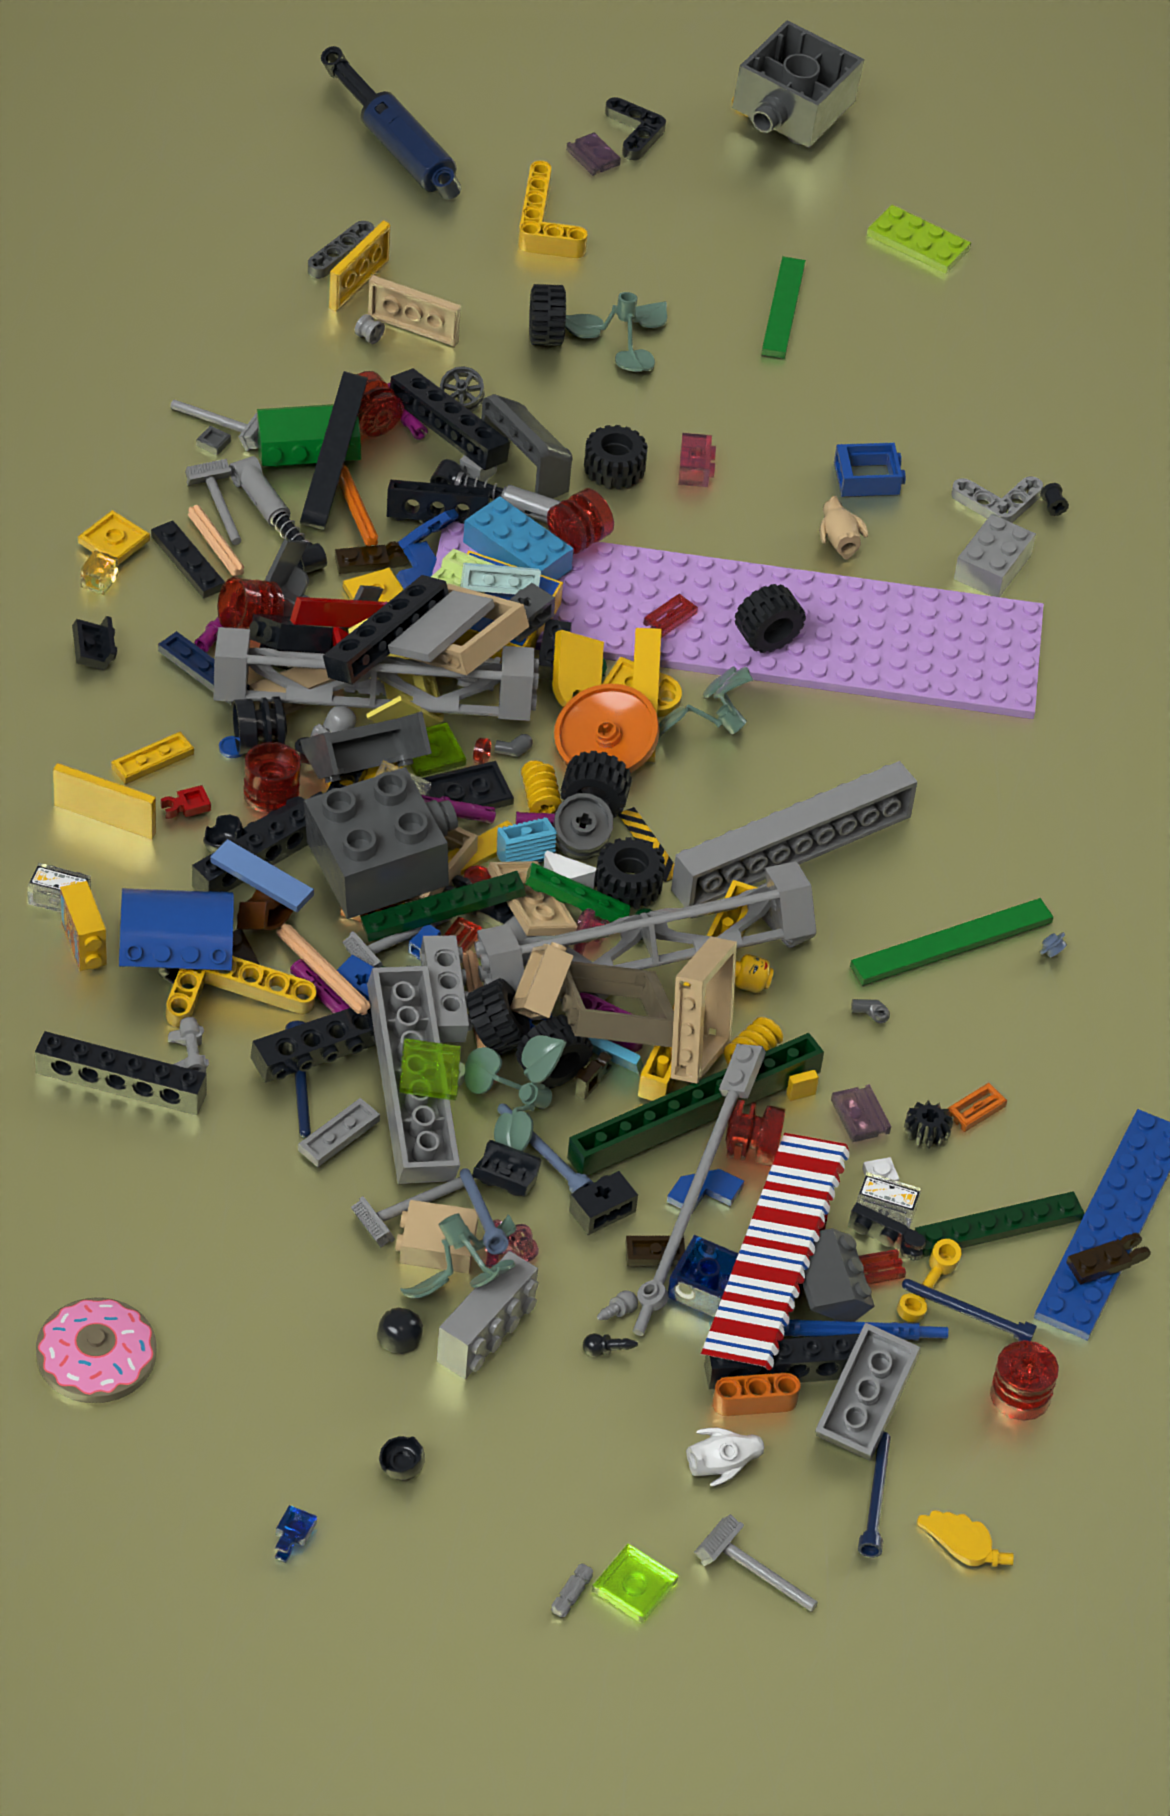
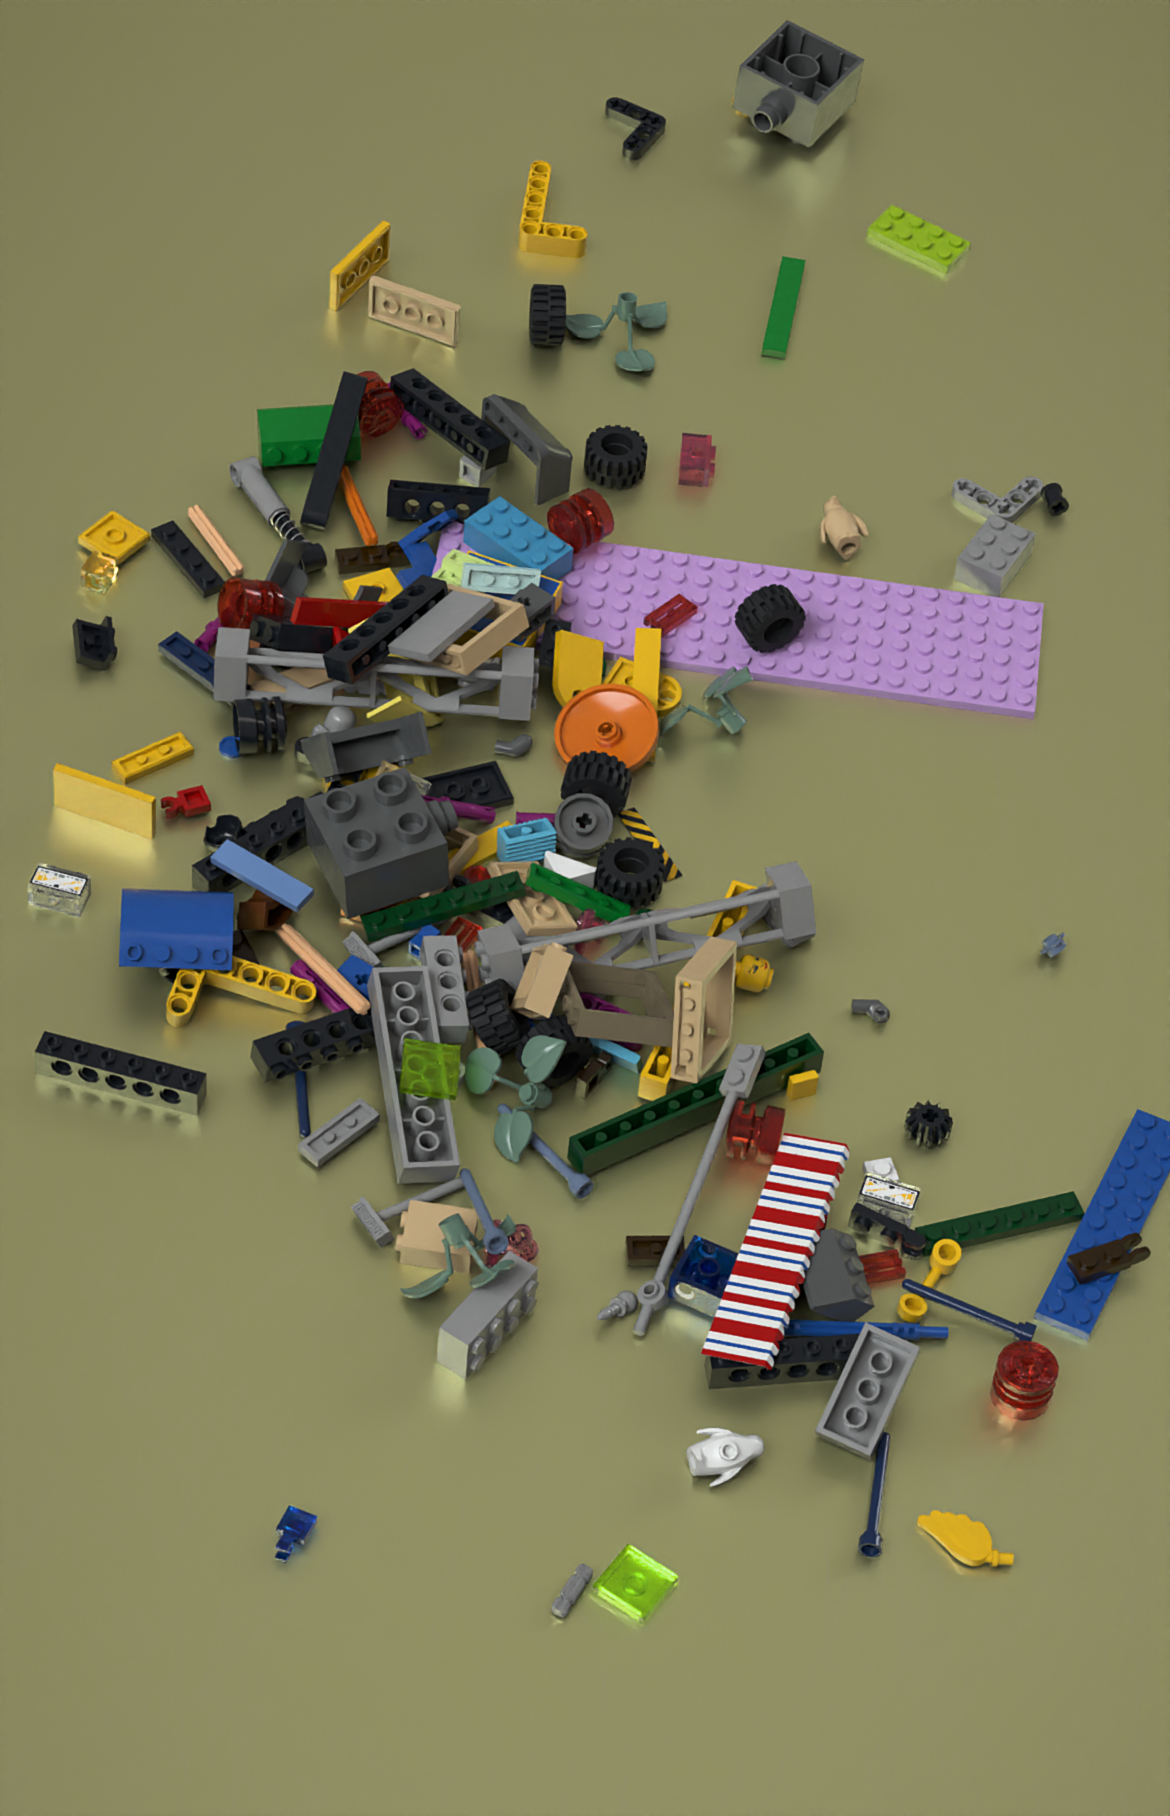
dish [36,1298,156,1403] -> none
yellow brick [60,881,107,971] -> none
light grey piece [168,1017,209,1073] -> none
light grey piece [171,400,258,451] -> none
light grey piece [185,459,241,545] -> none
dark grey tile [196,426,231,455] -> none
clear red wheel [243,742,301,814] -> none
dark grey beam [308,221,375,278] -> none
dark blue piece [321,46,461,200] -> none
light grey wheel [355,314,385,344] -> none
black hair [377,1307,423,1354] -> none
black hair [379,1436,425,1481] -> none
clear neon green tile [410,722,466,778] -> none
piece [430,459,589,536] -> none
dark grey wheel [440,366,485,412] -> none
black bracket [472,1140,542,1197] -> none
clear red tile [473,737,491,764] -> none
yellow piece [521,760,562,813] -> none
clear purple plate [566,132,621,176] -> none
black brick [569,1171,638,1235] -> none
black bar [583,1333,638,1357] -> none
blue tile [667,1169,744,1213] -> none
light grey brick [671,761,917,907] -> none
light grey piece [694,1514,818,1612] -> none
orange beam [712,1373,800,1416] -> none
yellow piece [724,1017,783,1065] -> none
plate [831,1084,891,1143] -> none
blue window [834,443,906,497] -> none
green tile [850,898,1053,986] -> none
orange tile [947,1083,1007,1132] -> none

